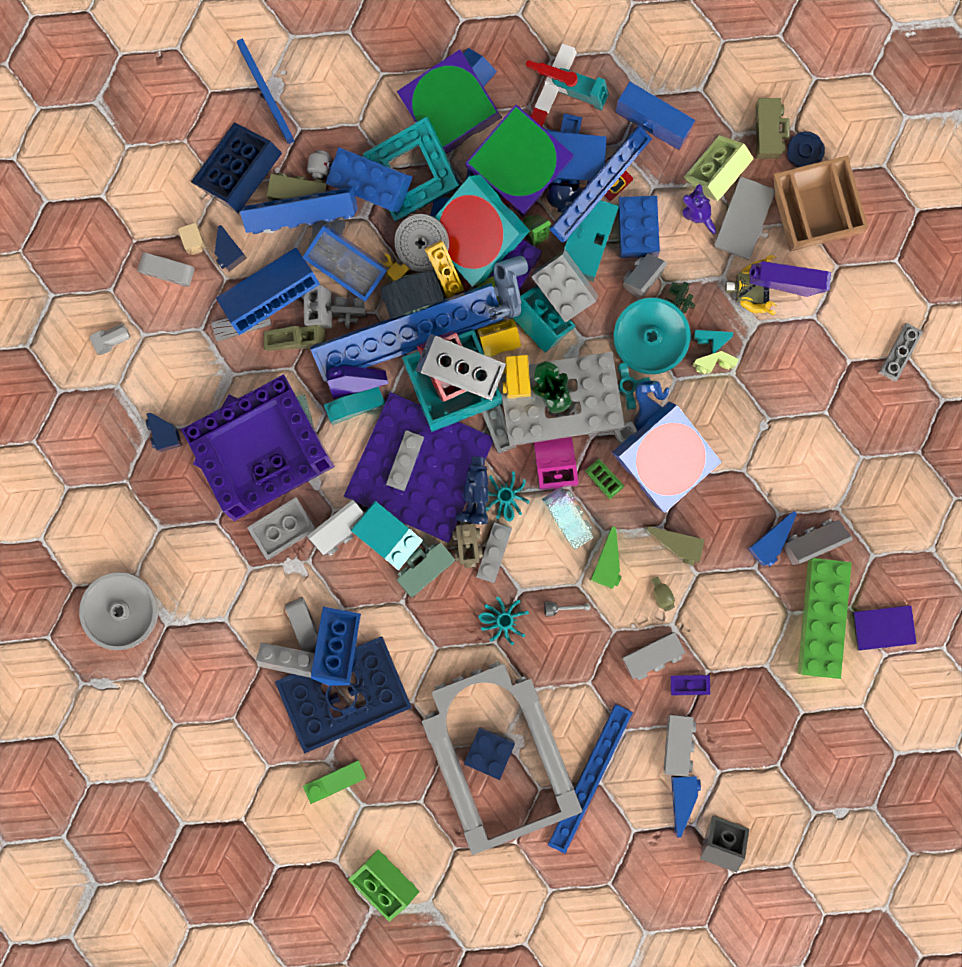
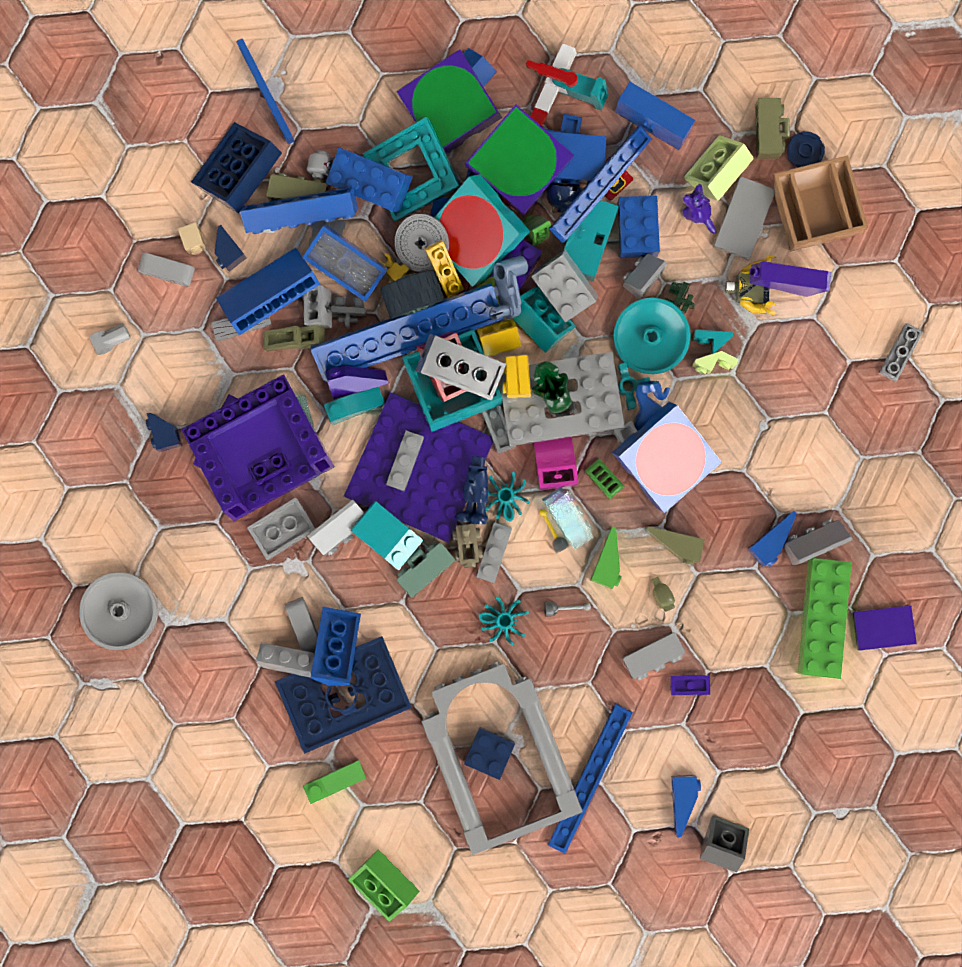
light grey brick [663,714,696,777] -> none
none -> hinge [539,509,569,553]

